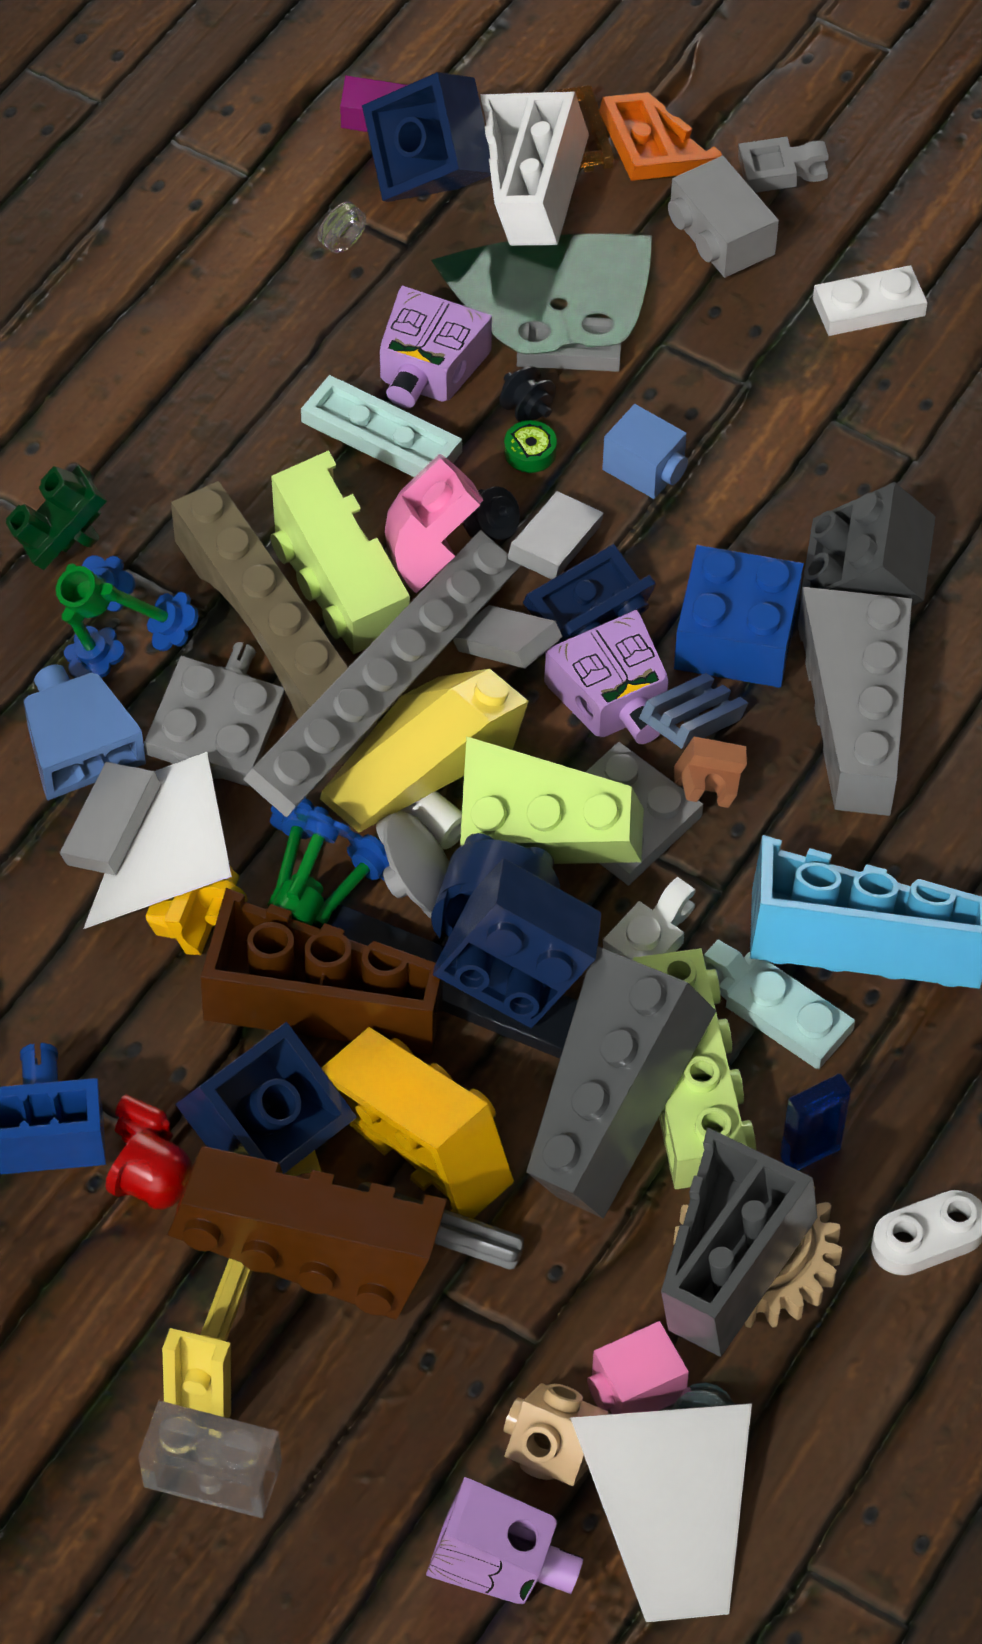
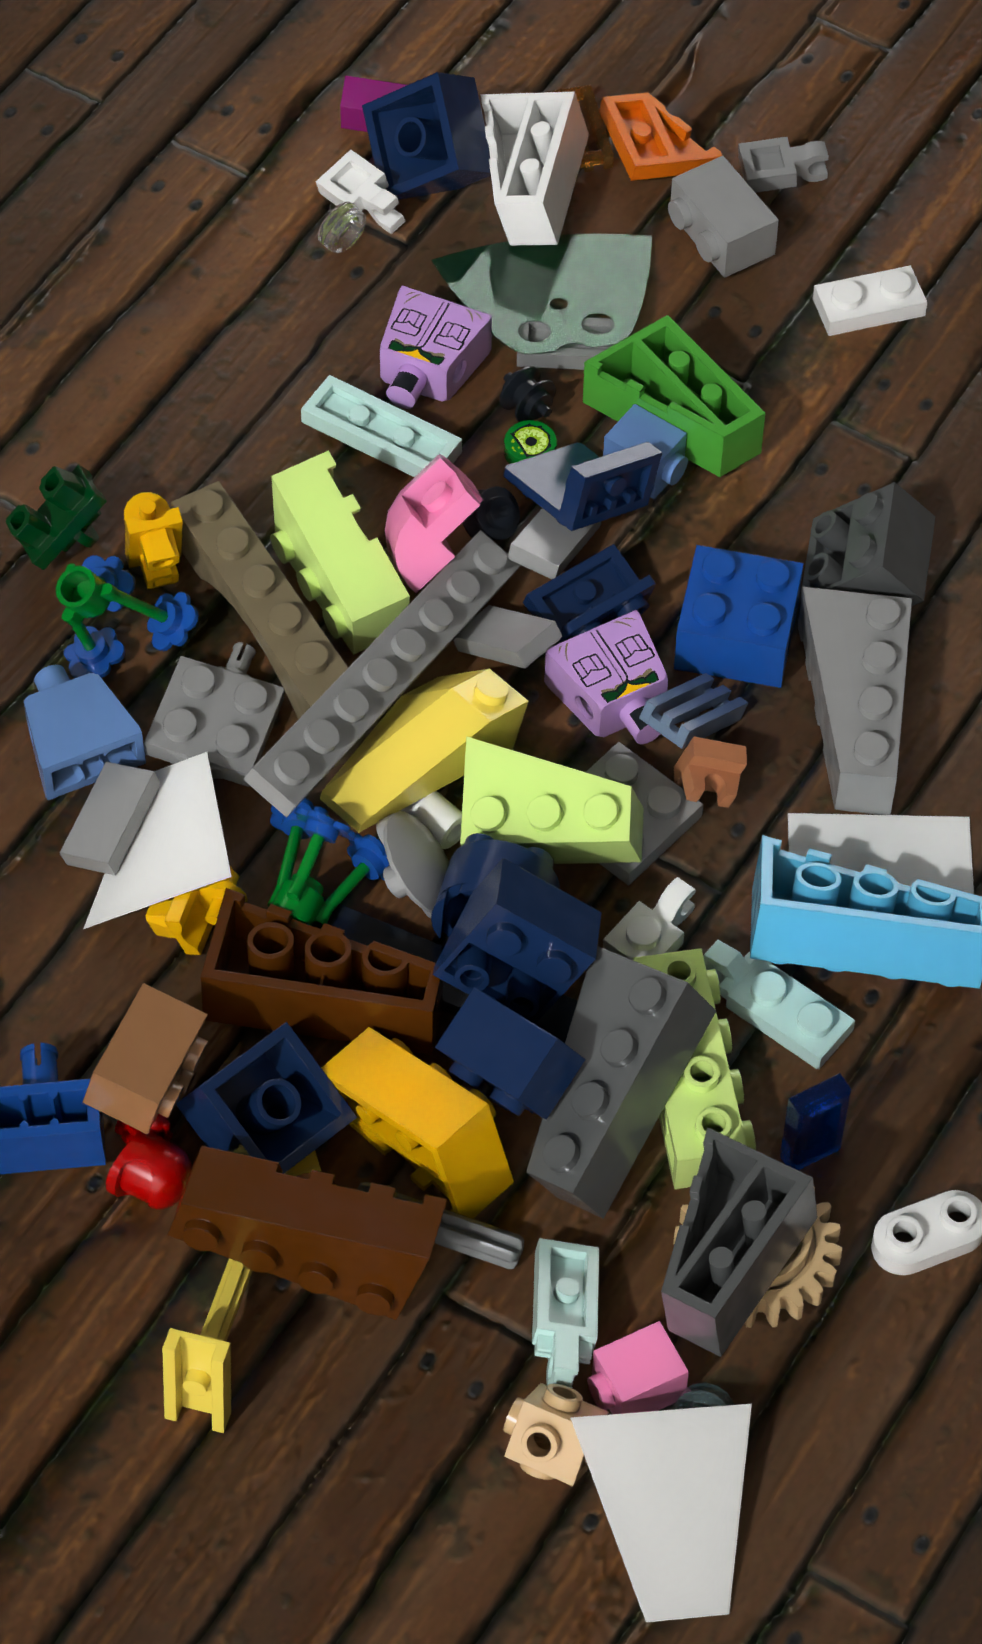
clear brick [138,1400,282,1518] -> none
lavender torso [426,1477,584,1604] -> none
none -> medium nougat brick [83,983,208,1134]
none -> yellow hips [124,492,183,589]
none -> white plate [316,150,405,235]
none -> dark blue brick [435,987,586,1120]
none -> dark blue bracket [503,442,662,531]
none -> light aqua hinge [532,1238,599,1388]
none -> bright green wedge [583,315,765,477]
none -> white sticker [788,813,974,894]

